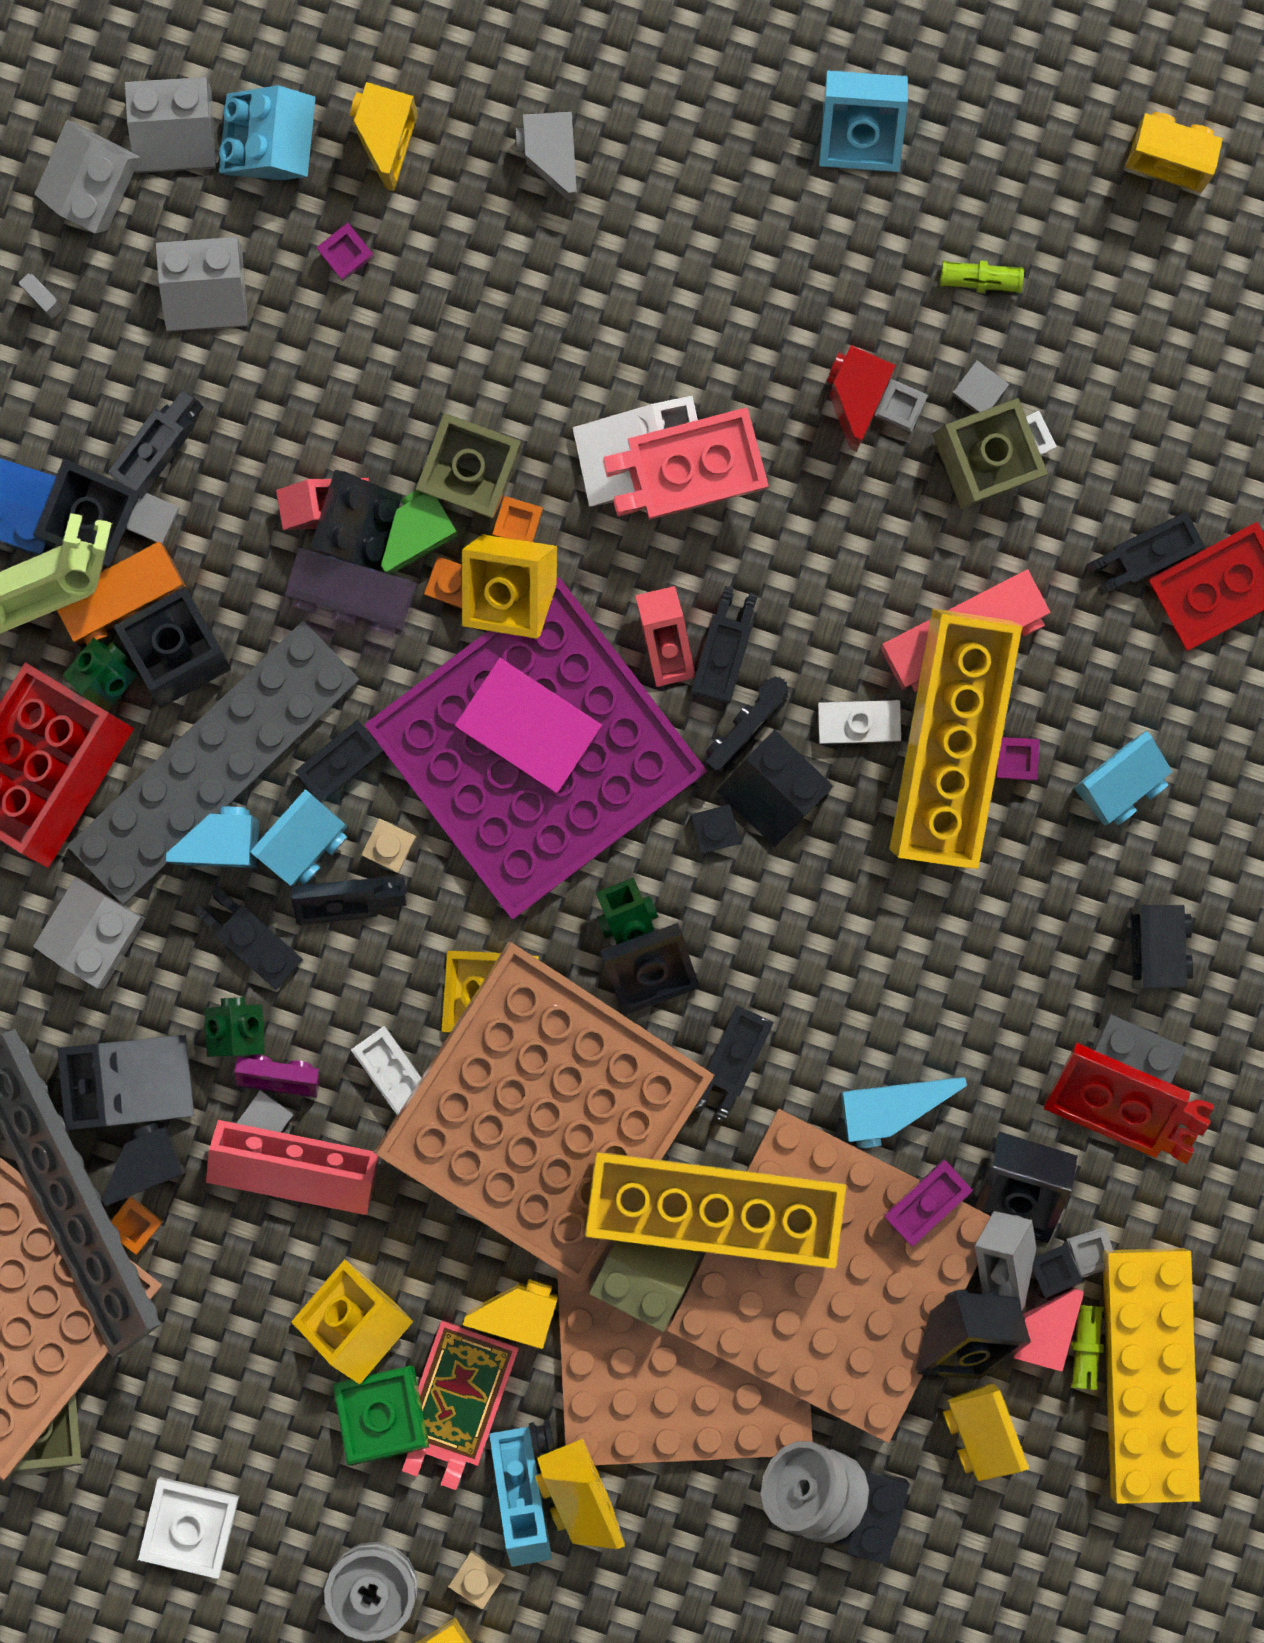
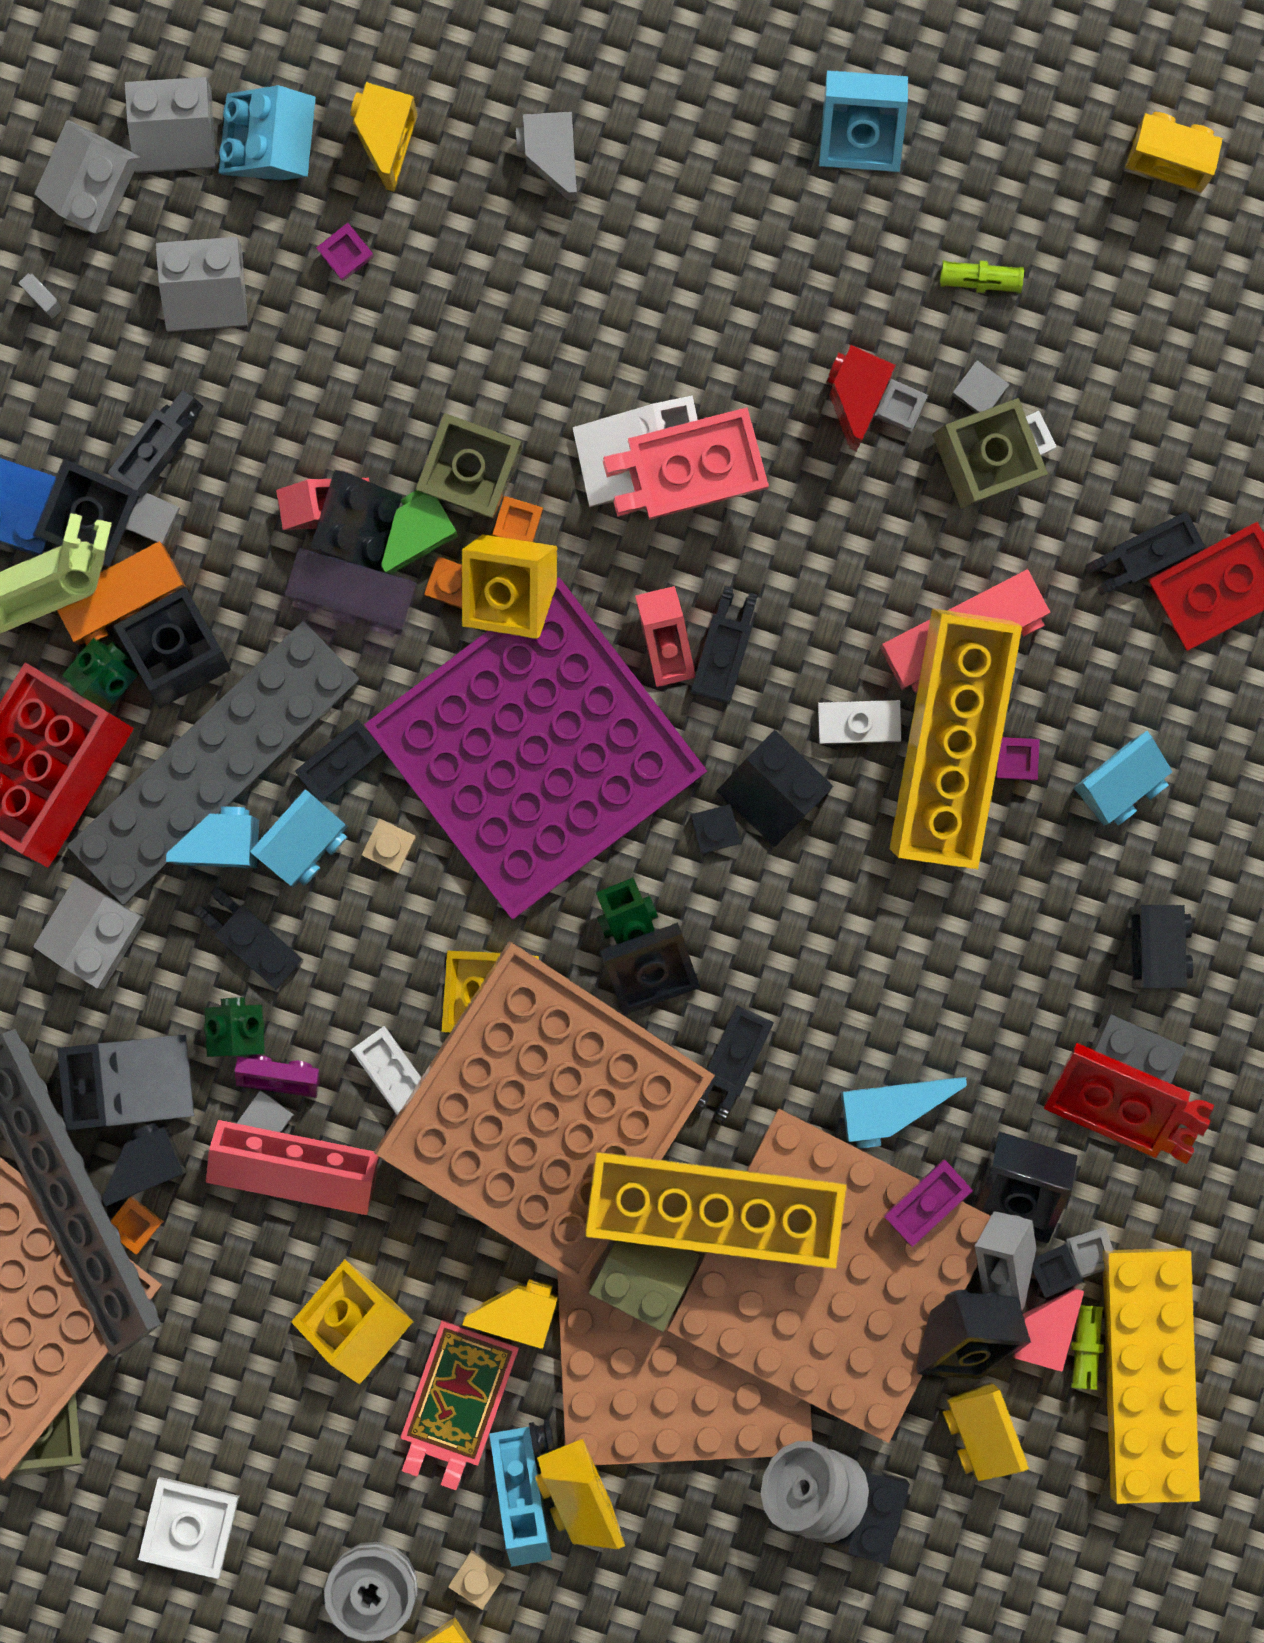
black hinge [291,876,407,925] -> none
green tile [333,1366,429,1466] -> none
dark pink tile [455,658,602,794] -> none
black hinge [706,676,789,776] -> none

